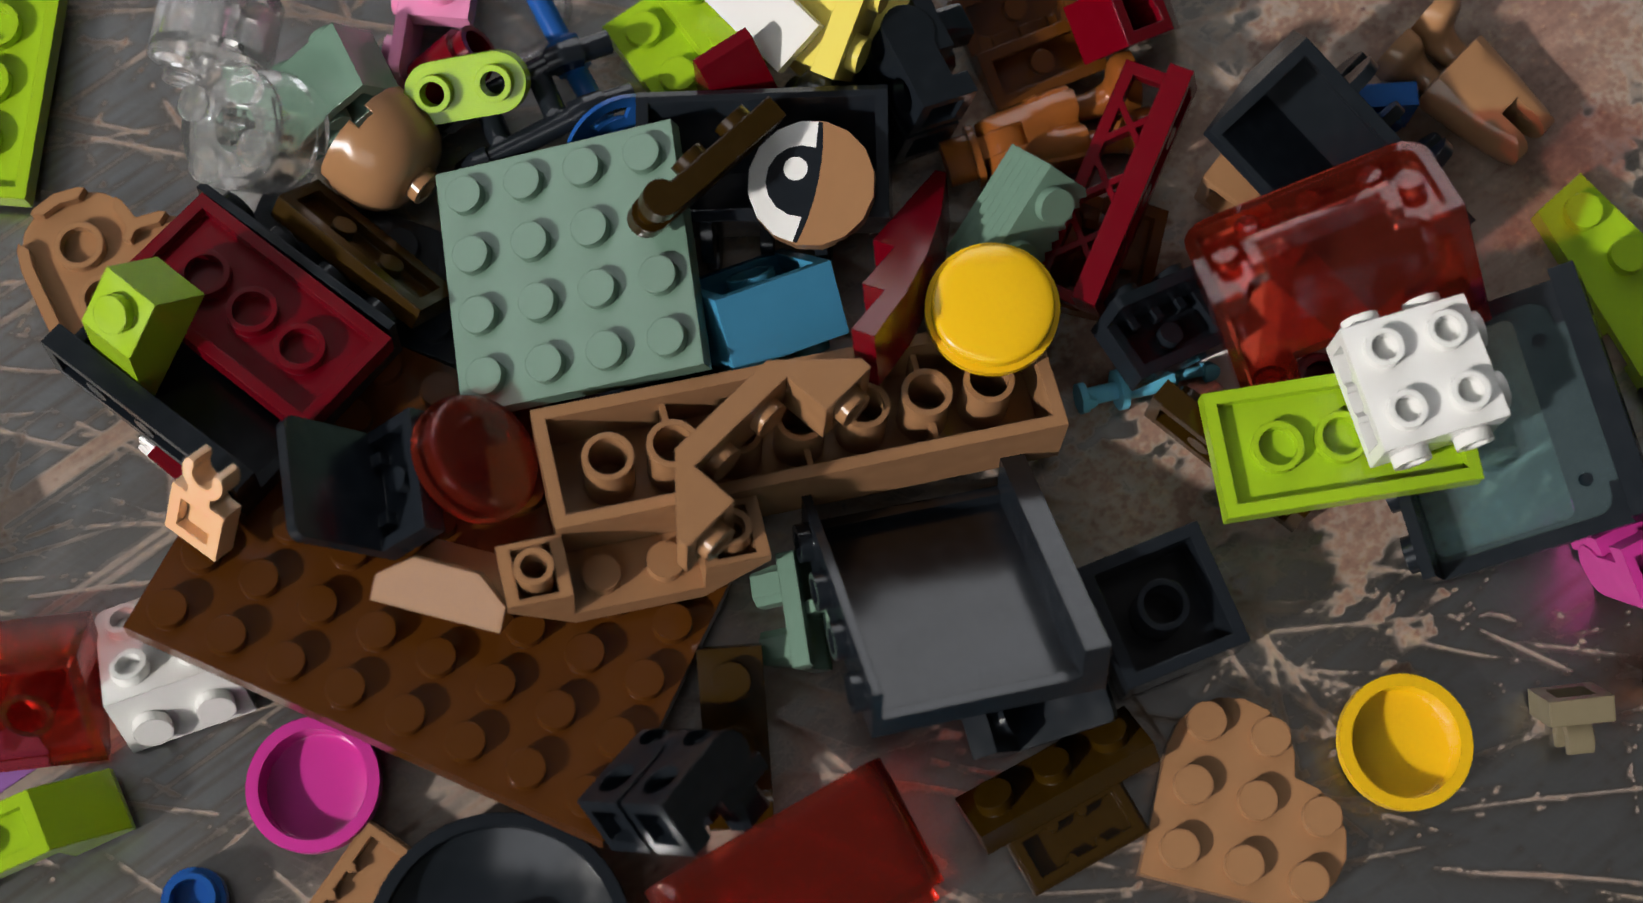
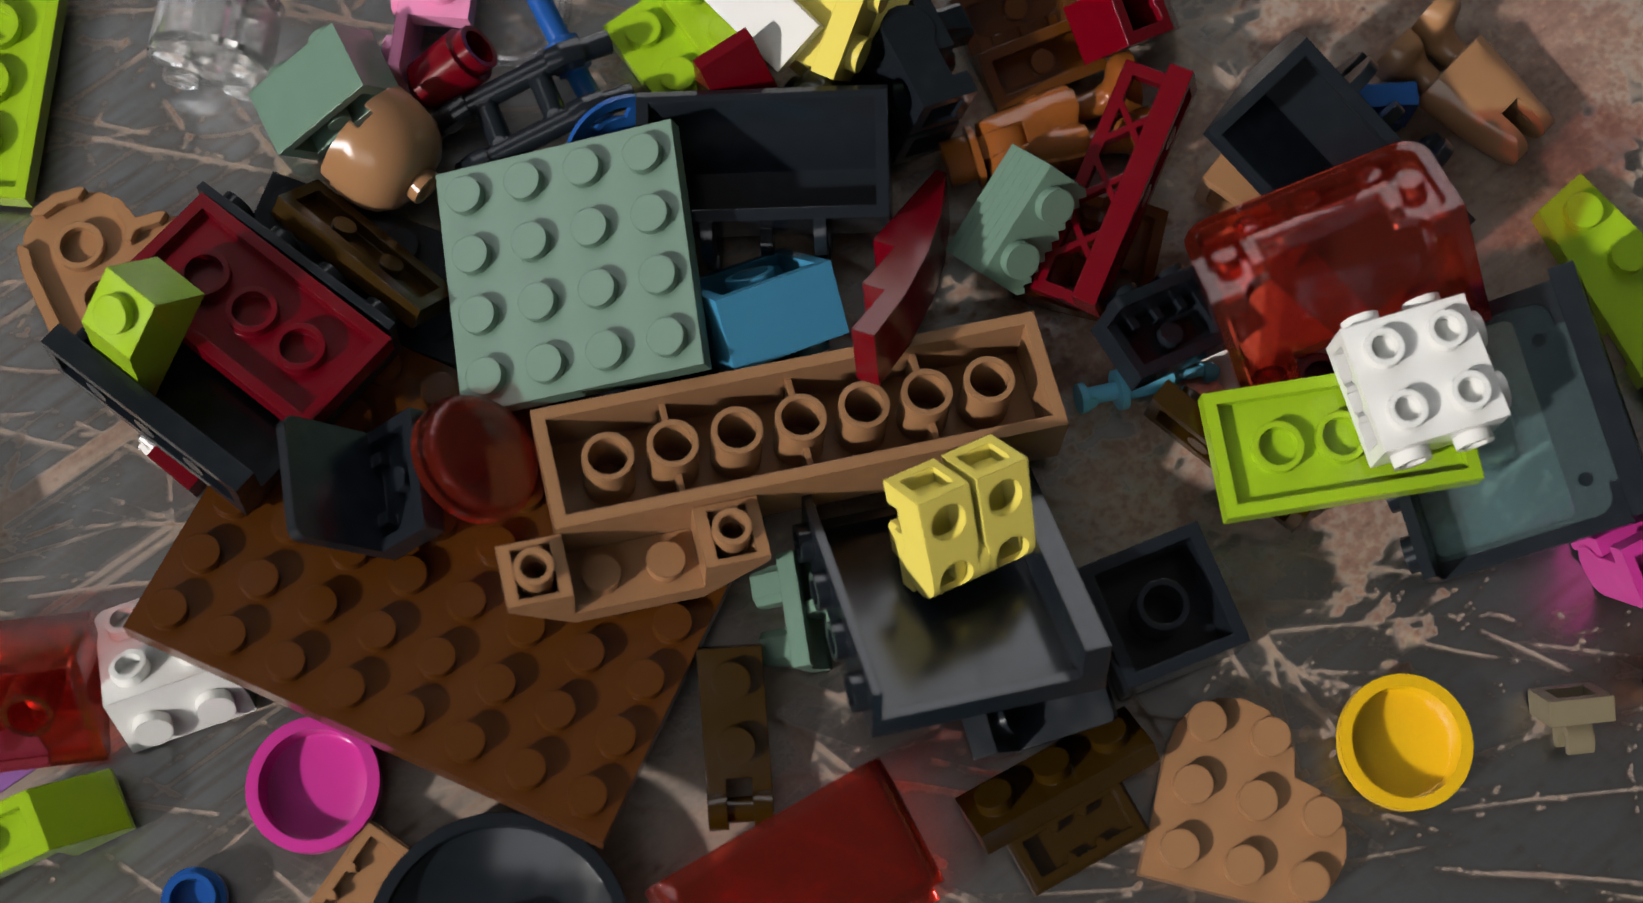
light nougat plate [165,444,242,562] -> none
clear brick [178,63,330,196] -> none
medium nougat slope [370,538,514,633] -> none
lime plate [404,49,531,124] -> none
black hips [577,728,770,857] -> none
dark brown plate [627,96,787,238] -> none
medium nougat slope [675,358,871,572] -> none
tile [748,121,876,250] -> none
yellow piece [924,242,1060,376] -> none
none -> light yellow hips [883,434,1036,599]

